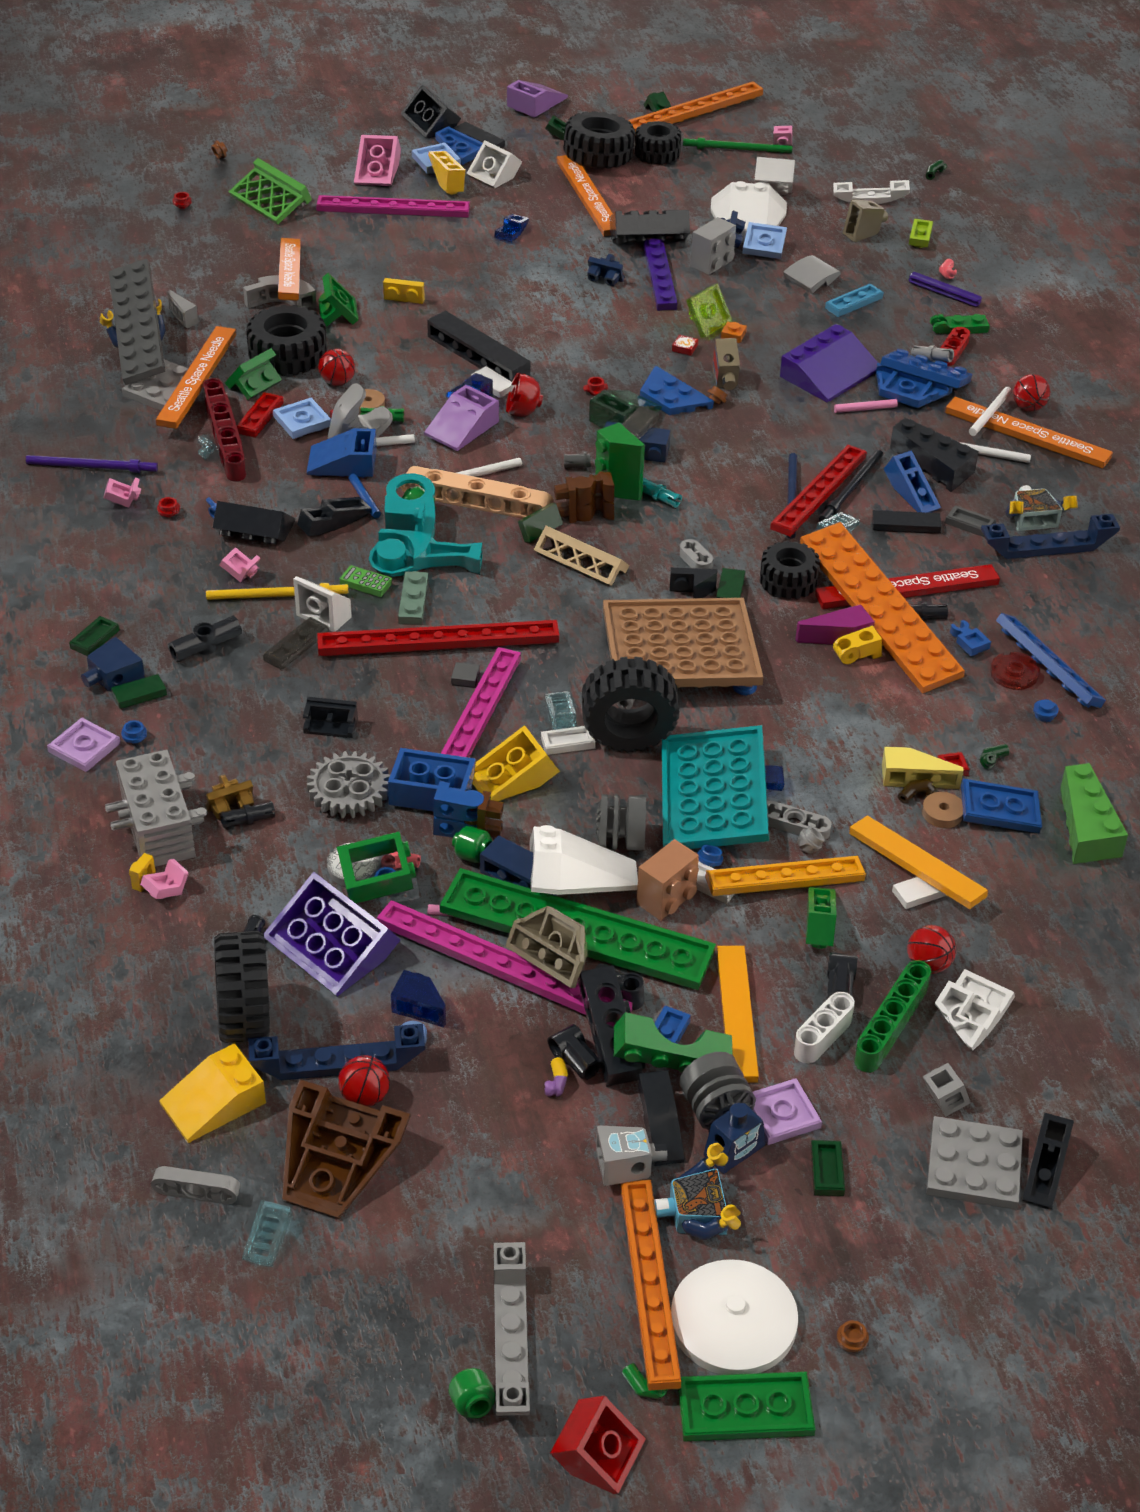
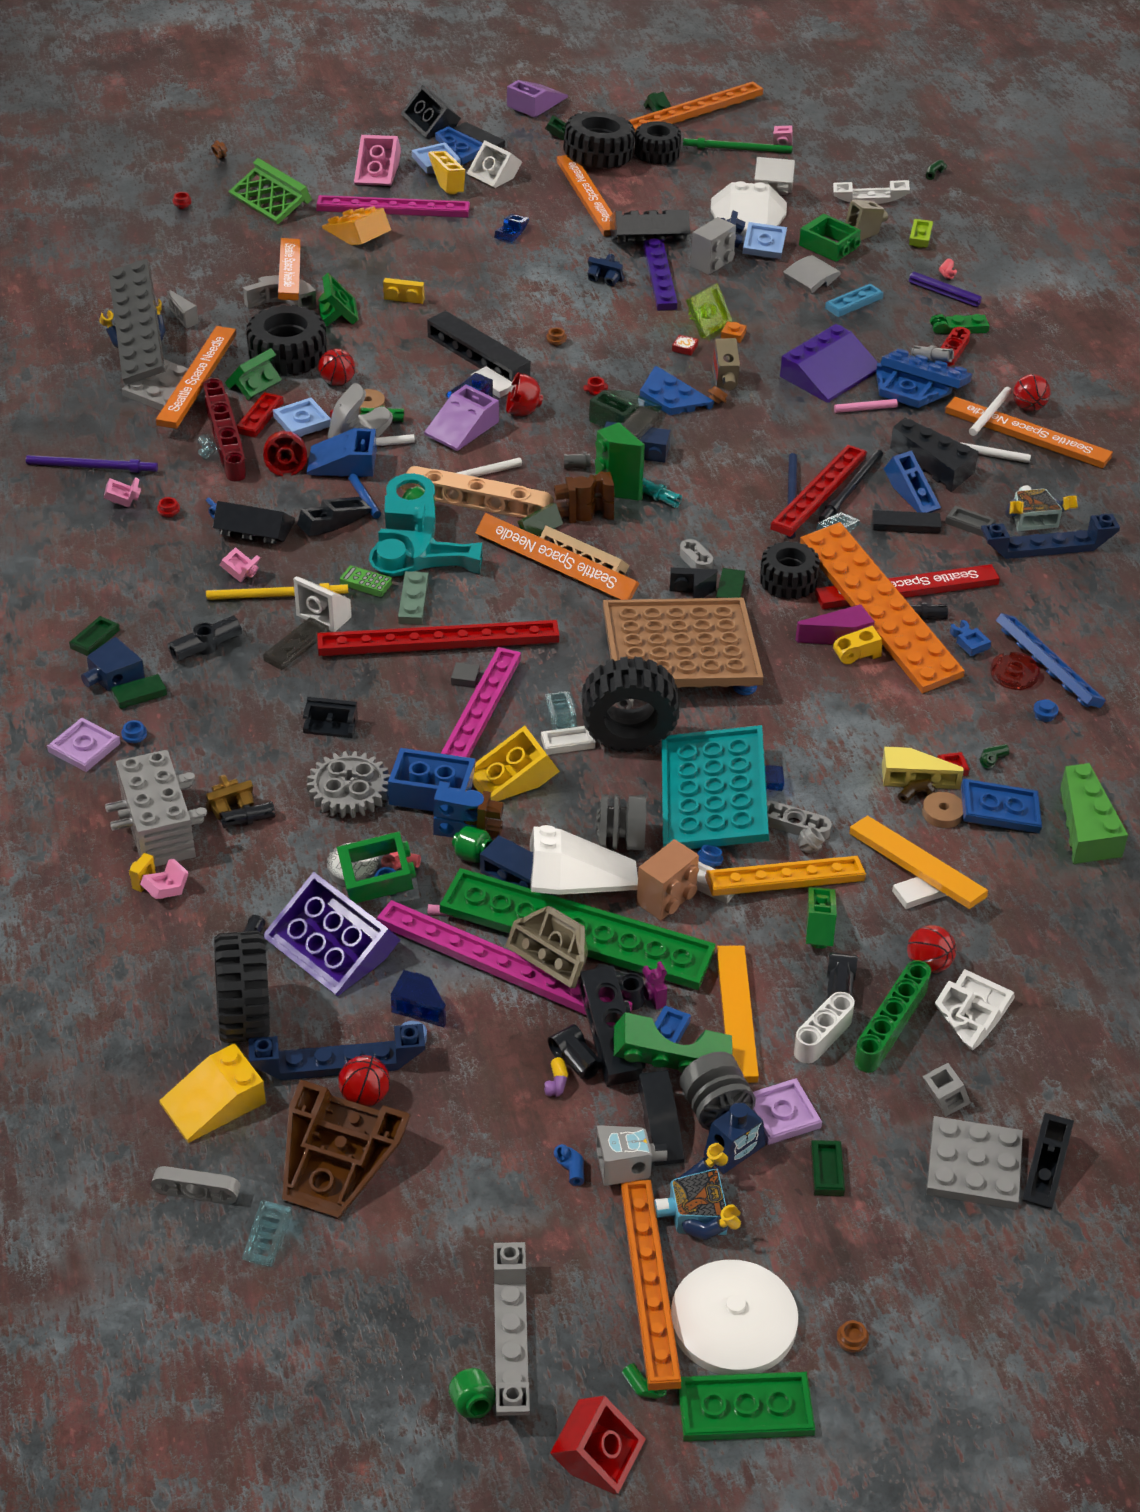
none -> red cylinder [263,431,307,476]
none -> light orange slope [322,206,391,245]
none -> orange tile [475,513,639,600]
none -> dark orange plate [546,327,567,346]
none -> blue arm [554,1144,584,1186]
none -> magenta plate [642,961,668,1010]
none -> green window [799,213,861,262]

